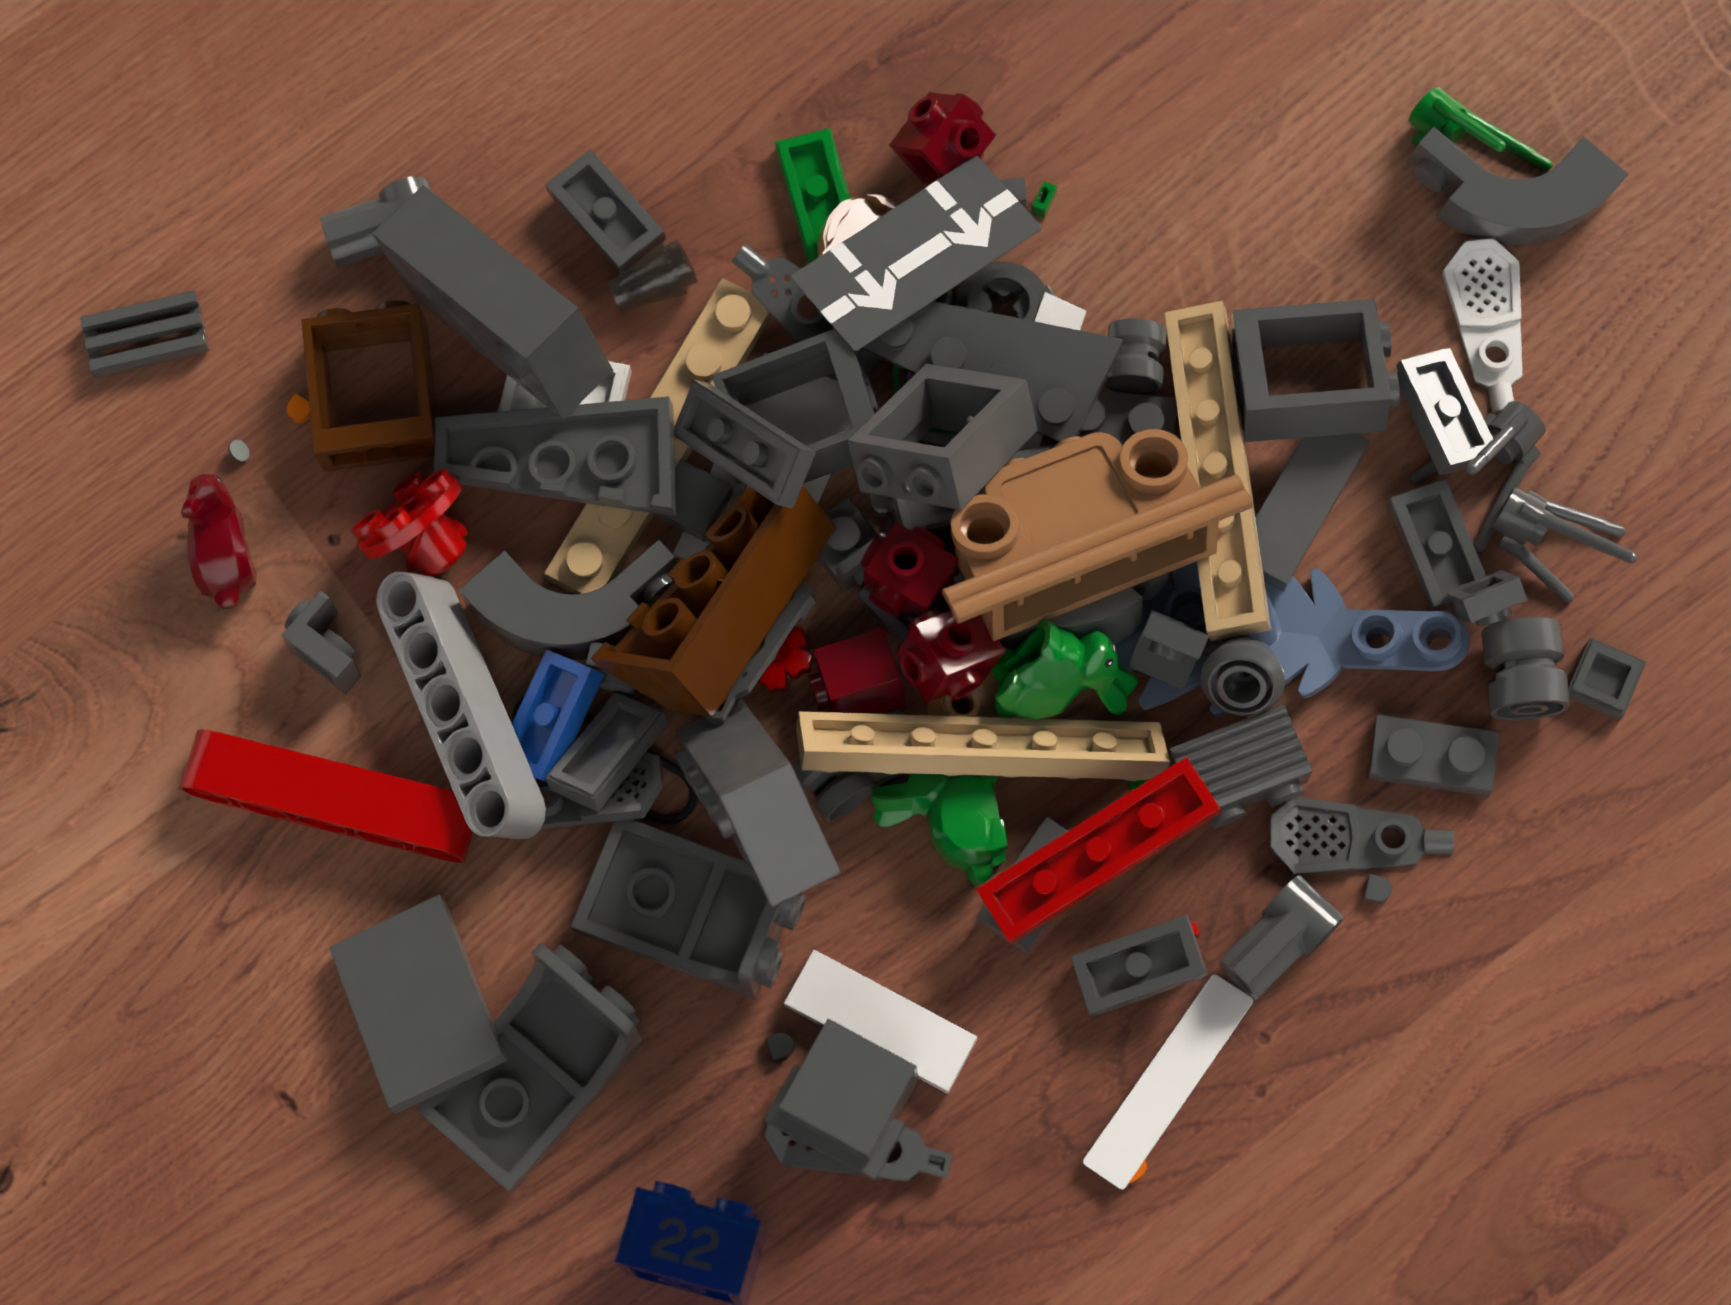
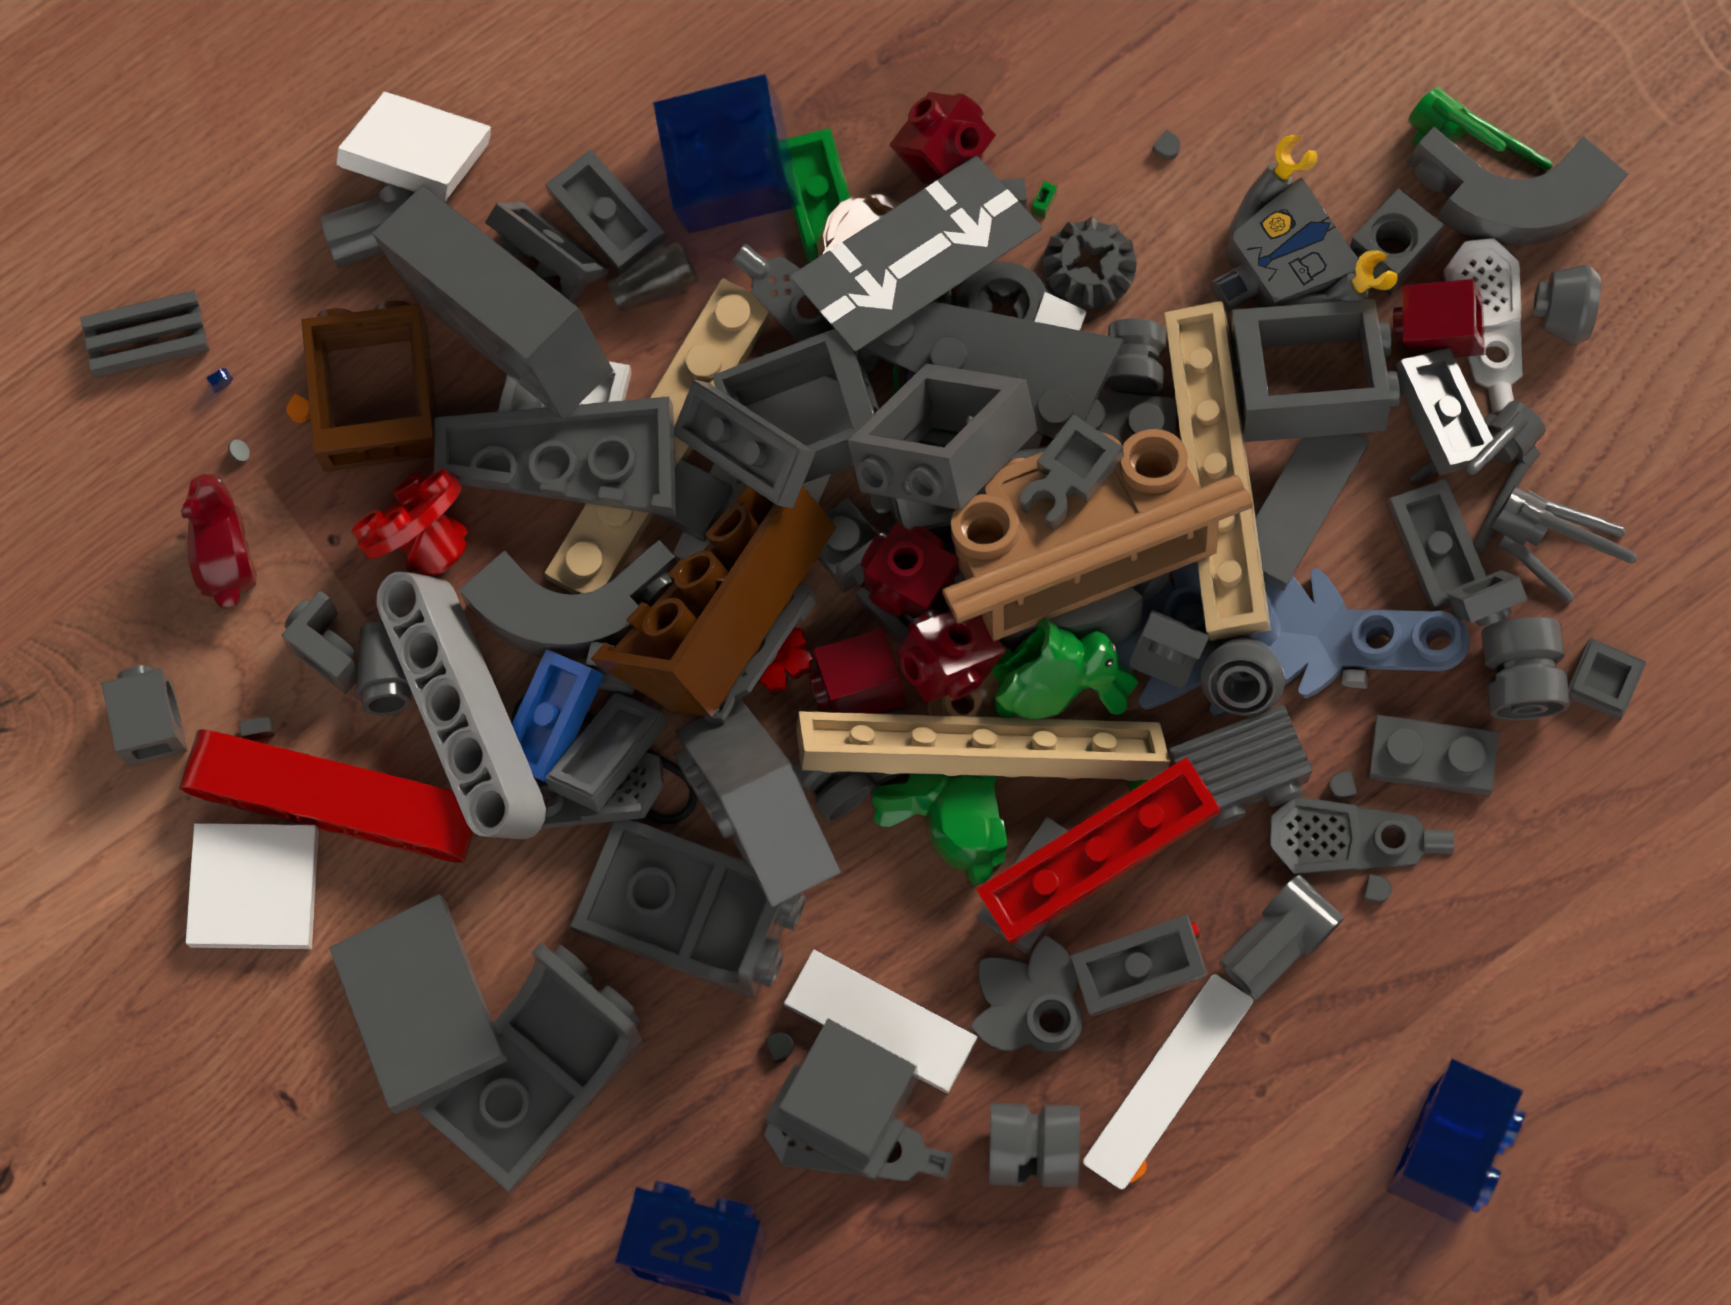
none -> dark grey brick [101,666,188,766]
none -> white tile [186,823,319,949]
none -> clear blue piece [206,368,233,394]
none -> dark grey piece [239,716,275,740]
none -> white tile [336,92,491,201]
none -> dark grey cone [355,621,413,715]
none -> dark grey plate [485,201,610,304]
none -> clear blue brick [653,74,800,234]
none -> dark grey plate [971,936,1083,1053]
none -> dark grey wheel [989,1103,1080,1188]
none -> dark grey plate [1020,414,1124,530]
none -> dark grey gear [1043,216,1137,309]
none -> dark grey piece [1152,130,1181,160]
none -> dark grey torso [1211,135,1397,312]
none -> dark grey piece [1329,771,1357,799]
none -> light grey piece [1341,669,1369,689]
none -> dark grey brick [1350,188,1444,296]
none -> clear blue brick [1387,1058,1526,1223]
none -> dark red brick [1393,279,1485,358]
none -> dark grey cone [1532,265,1601,346]

